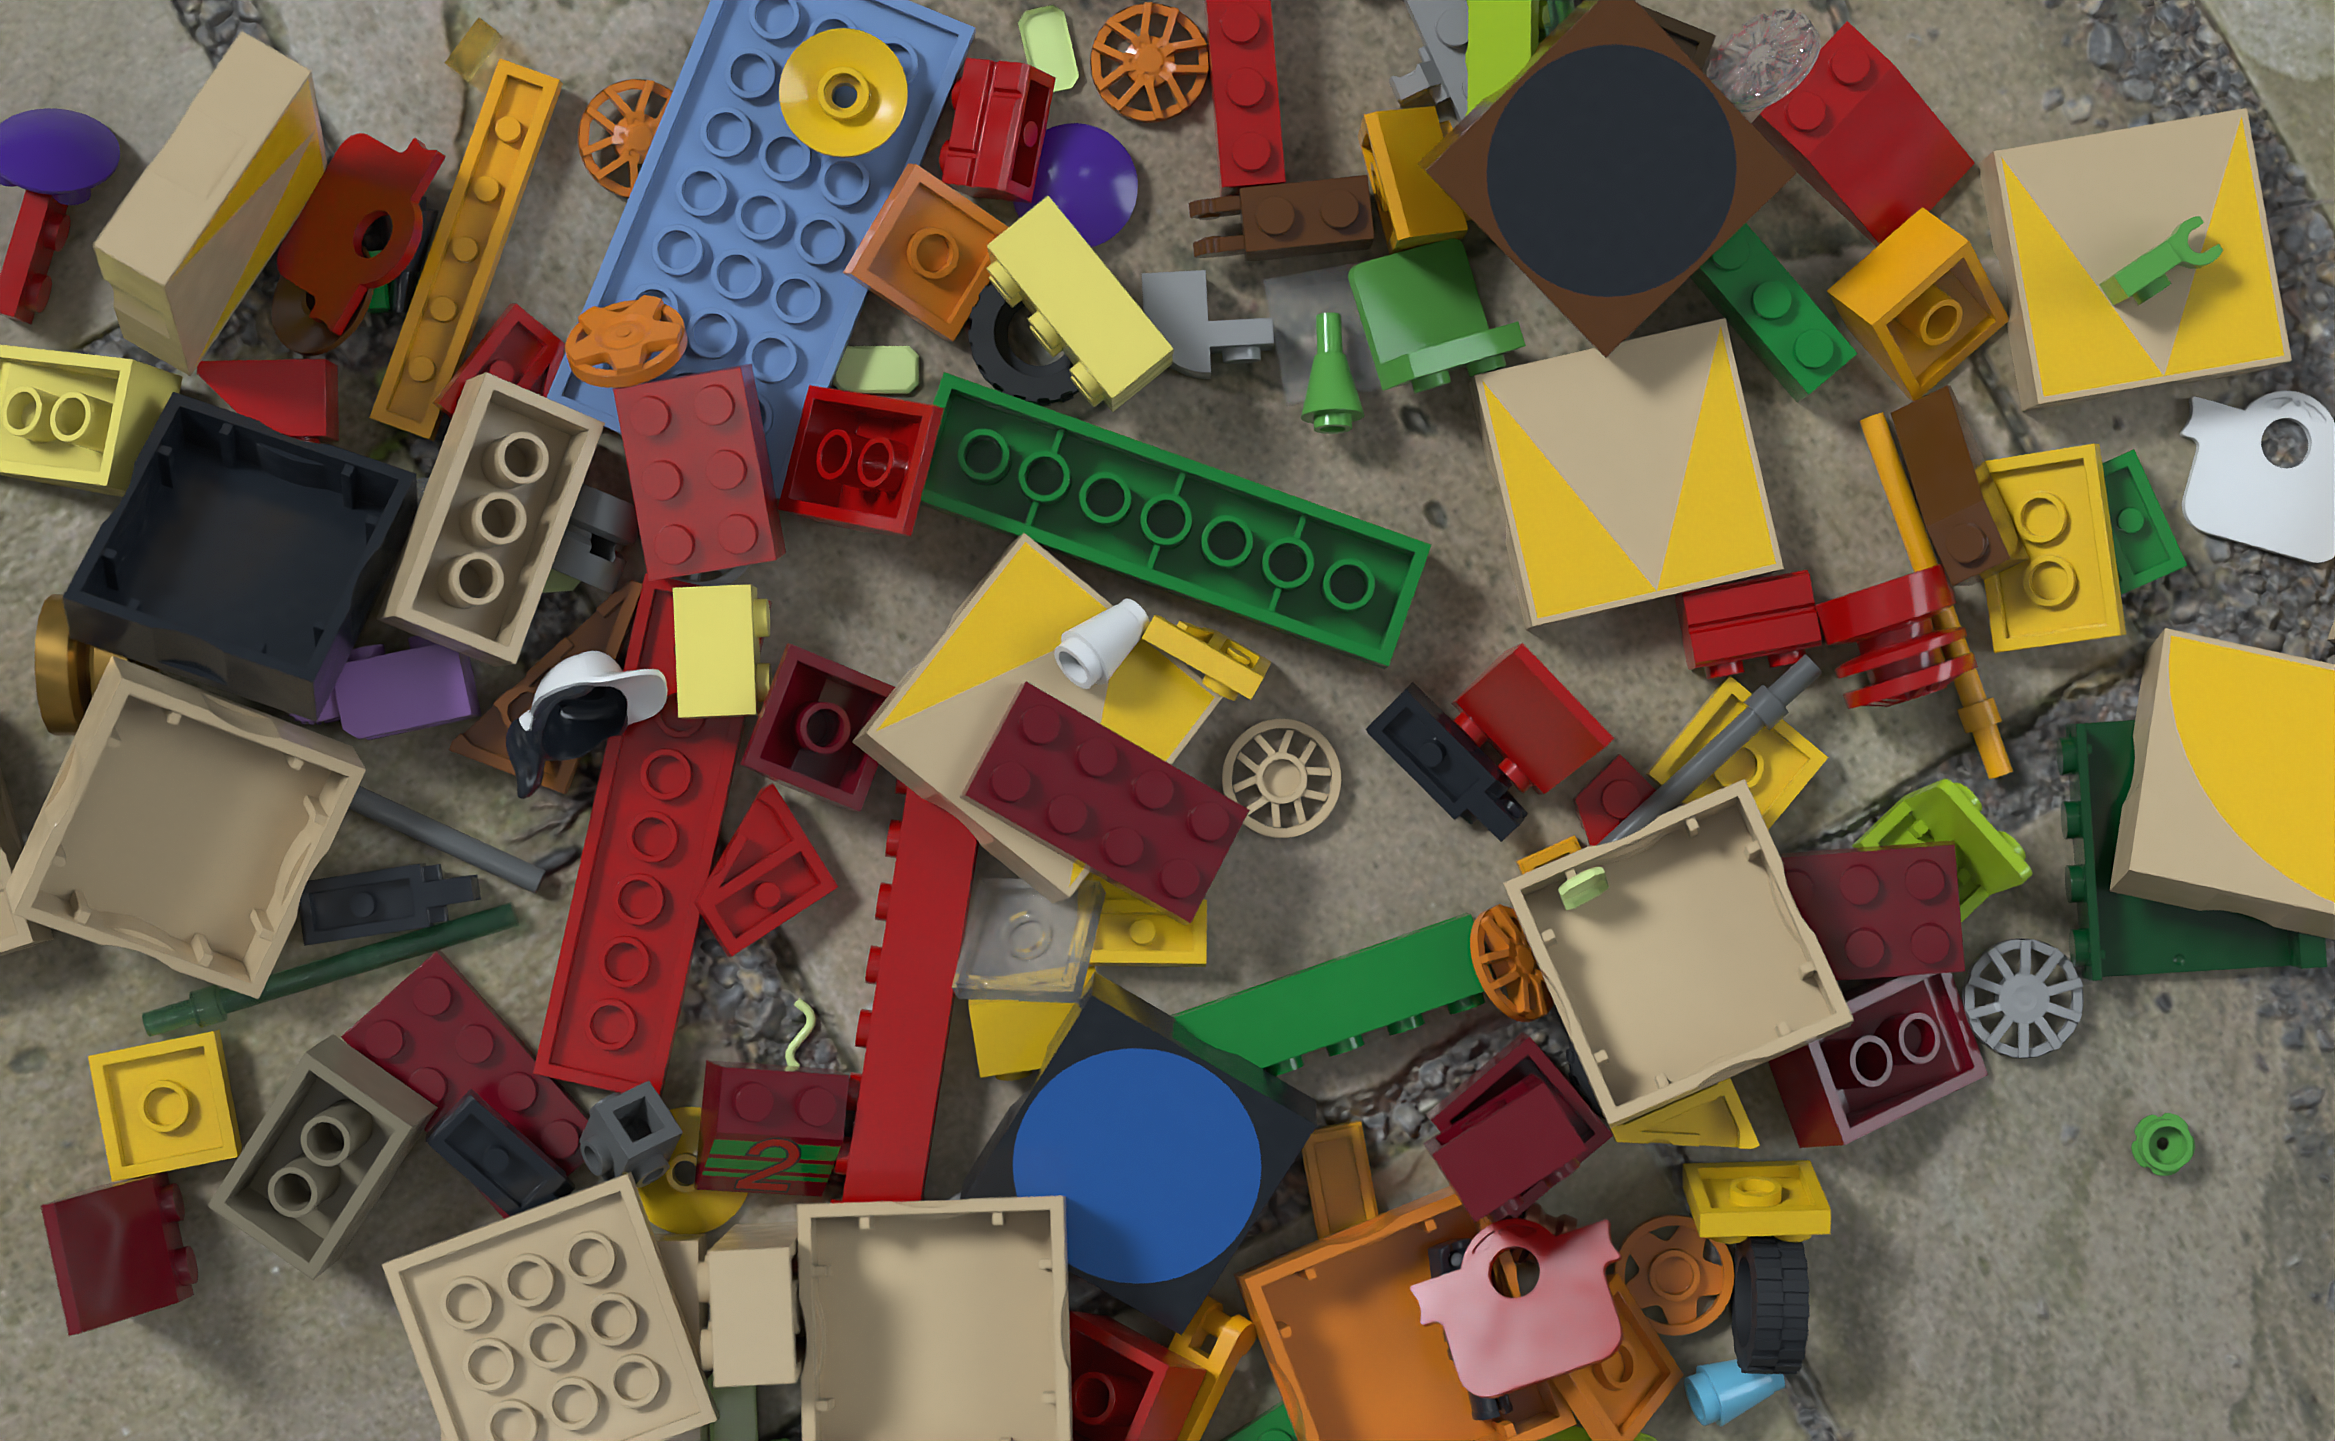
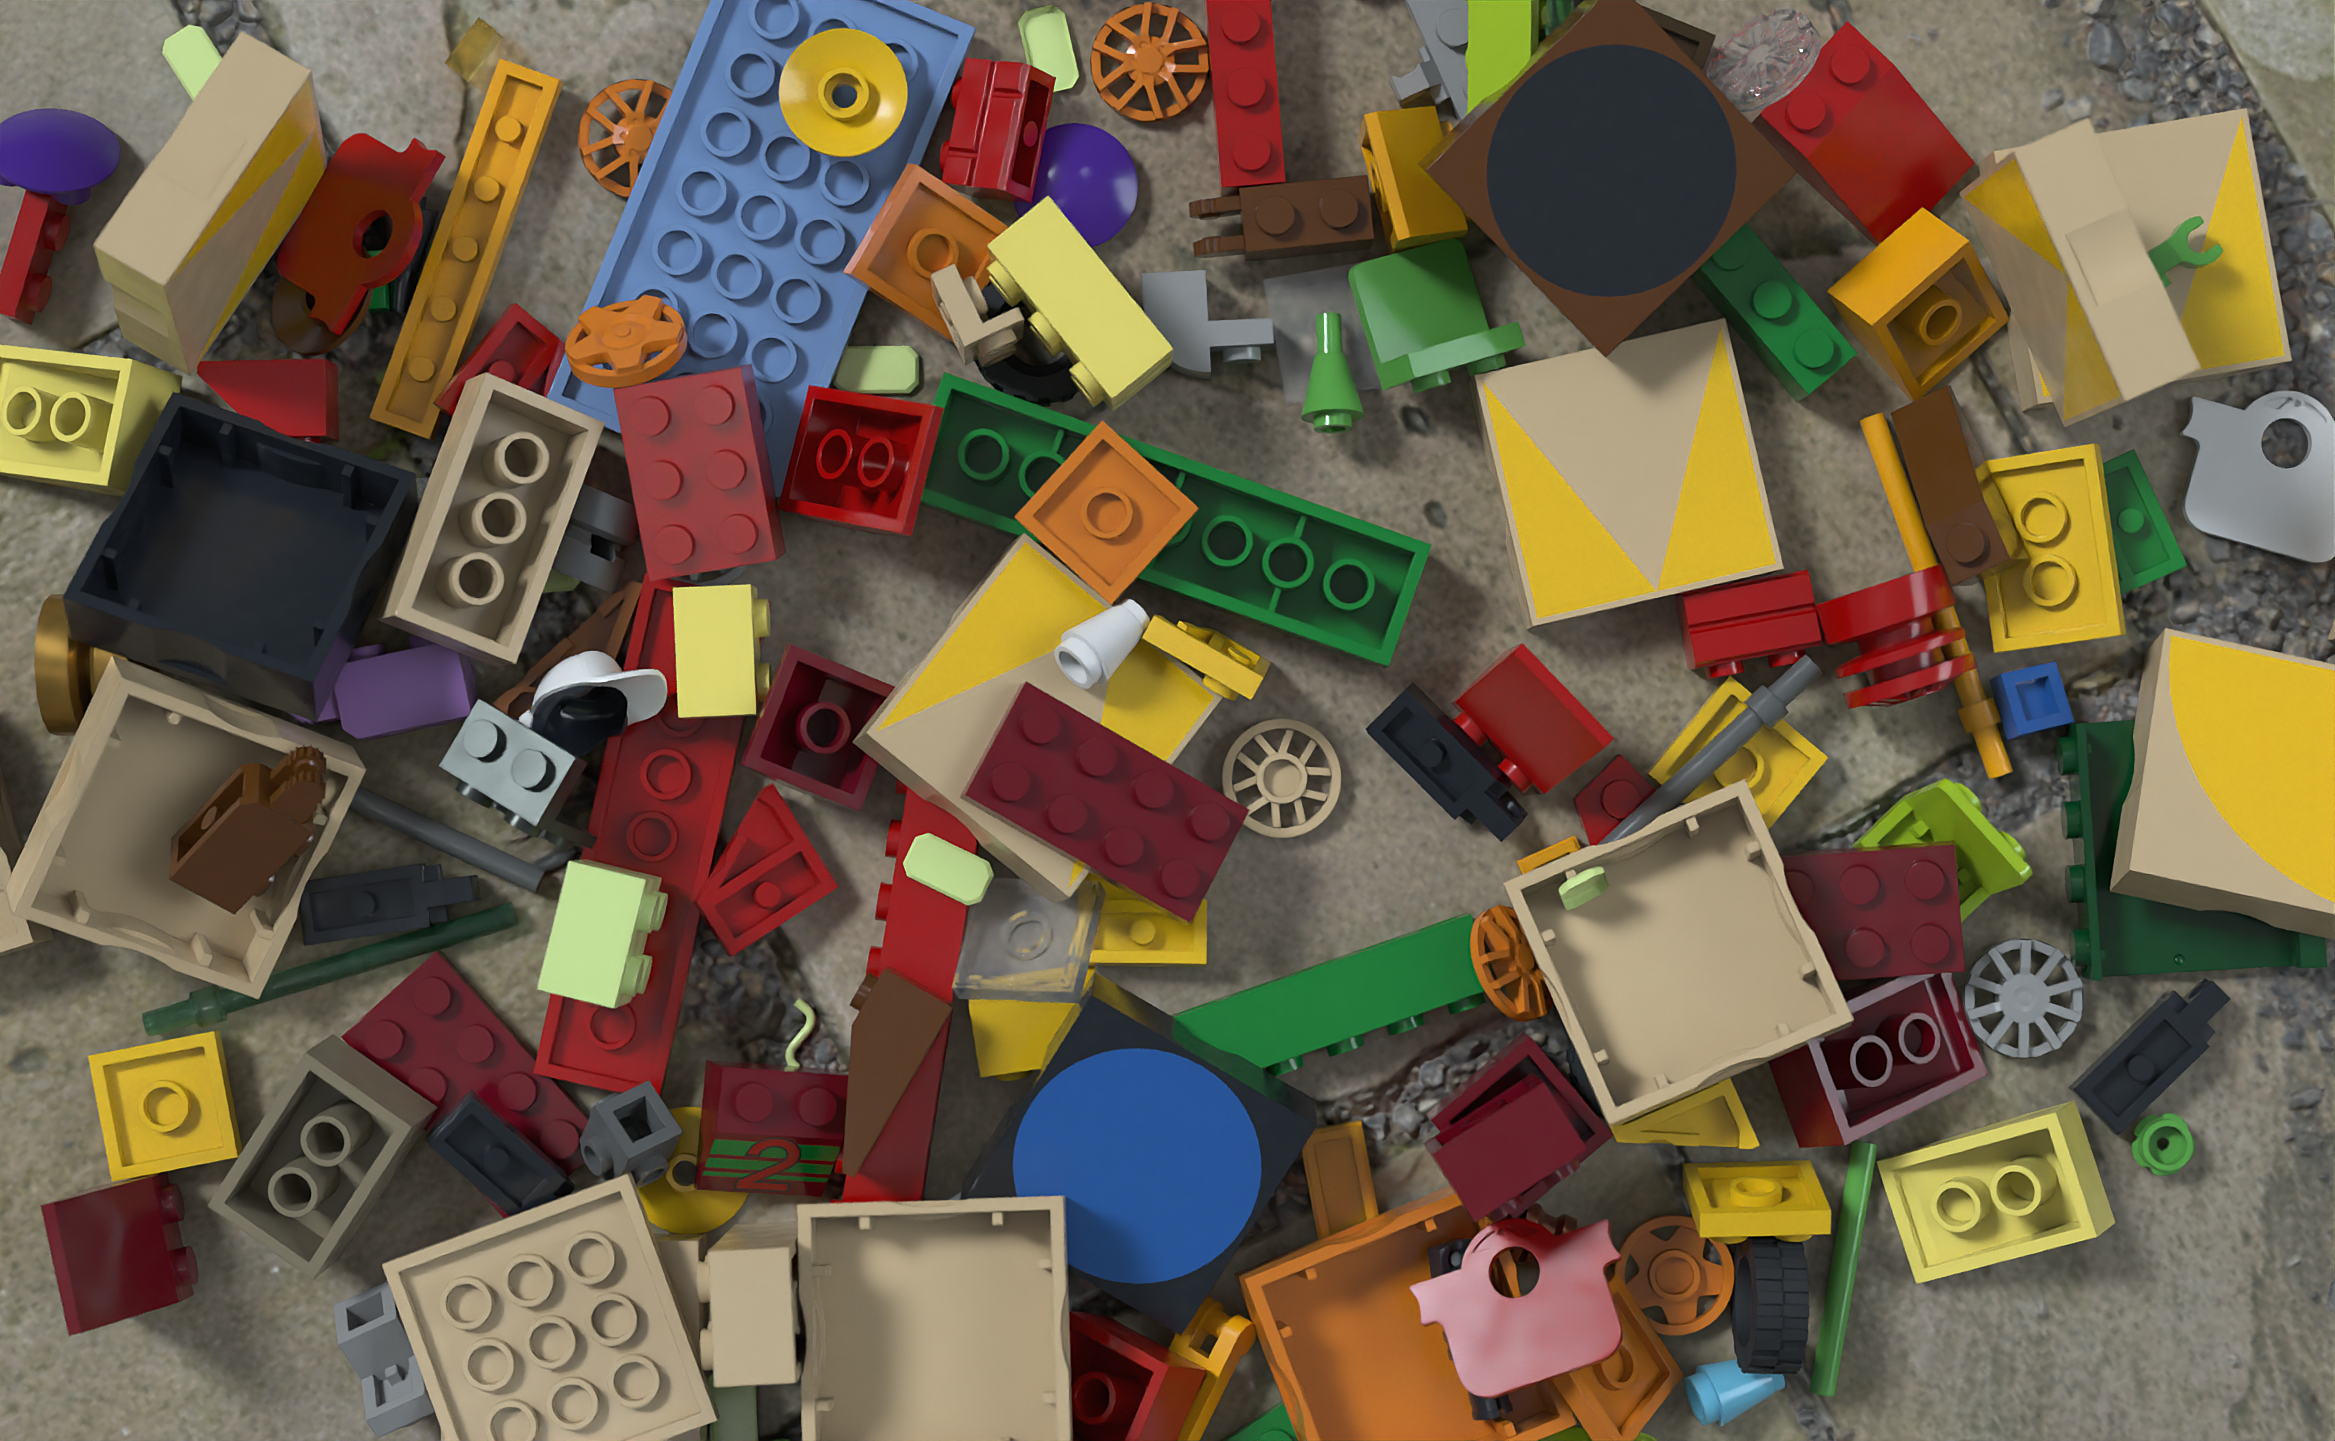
none -> yellowish green piece [162,25,222,100]
none -> reddish brown hinge [169,745,326,915]
none -> light grey brick [334,1281,435,1438]
none -> bracket [439,698,598,851]
none -> yellowish green brick [537,859,668,1008]
none -> reddish brown slope [842,966,955,1178]
none -> yellowish green piece [903,833,994,906]
none -> tan bracket [930,264,1024,367]
none -> orange plate [1014,421,1199,606]
none -> bright green bar [1809,1140,1878,1397]
none -> light yellow slope [1876,1100,2115,1284]
none -> tan tile [1959,118,2200,428]
none -> blue plate [1989,661,2074,741]
none -> black hinge [2068,978,2230,1136]

